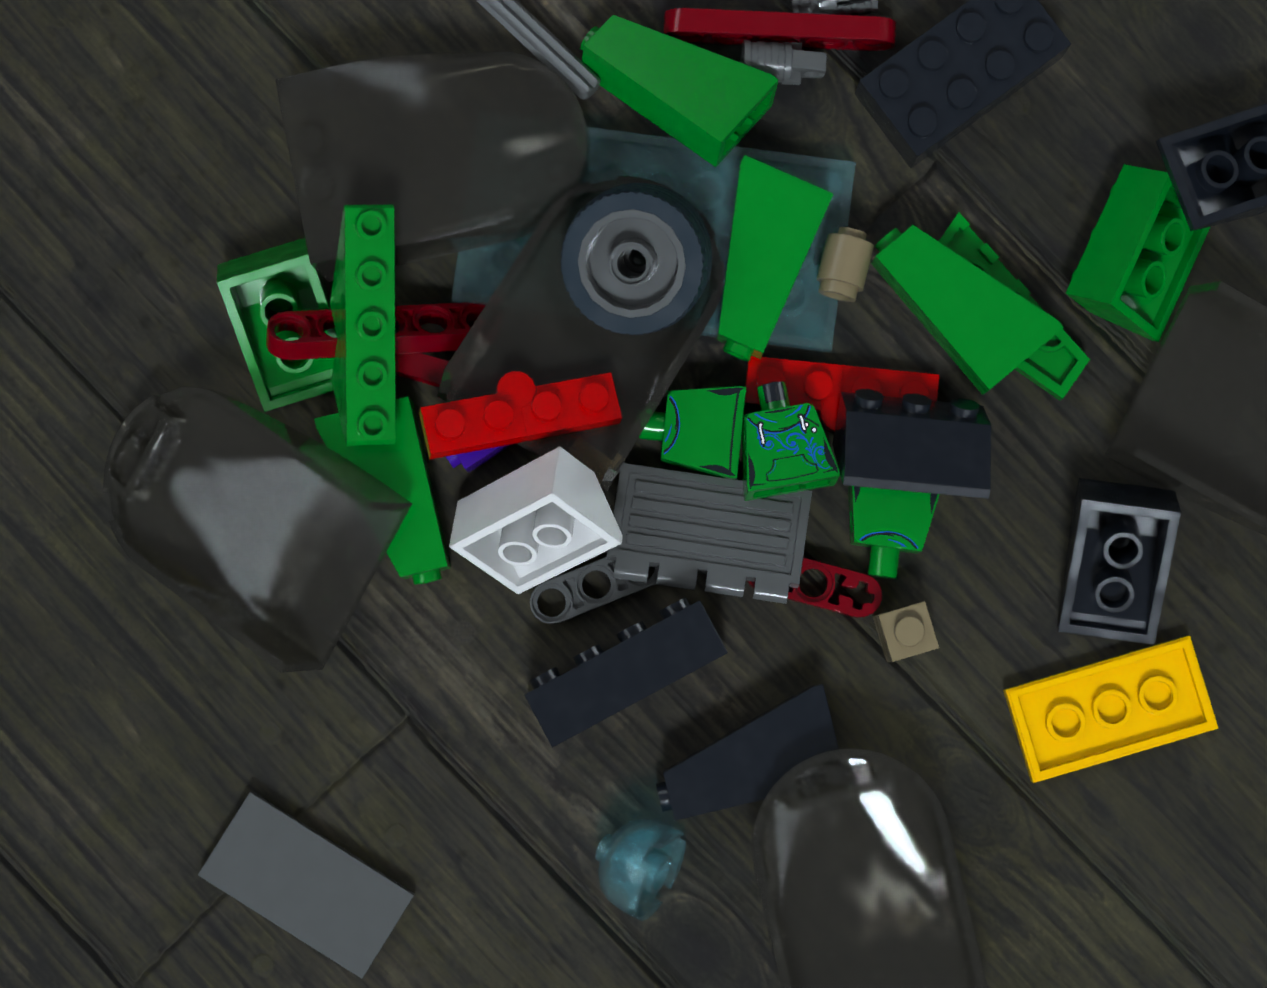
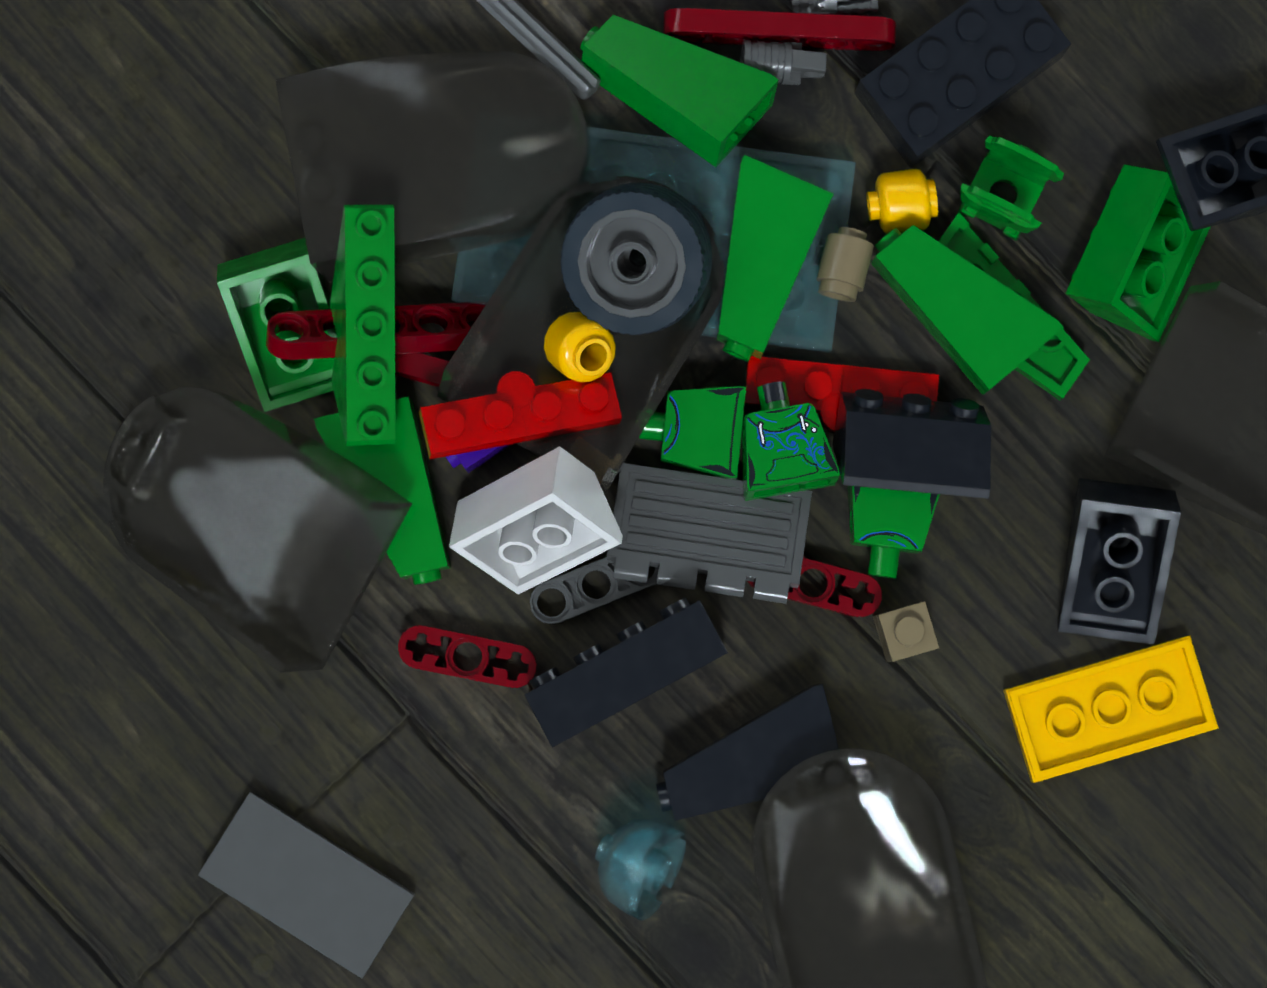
none -> dark red beam [398,625,537,688]
none -> yellow head [544,312,616,382]
none -> yellow head [866,169,938,234]
none -> green piece [958,136,1064,241]

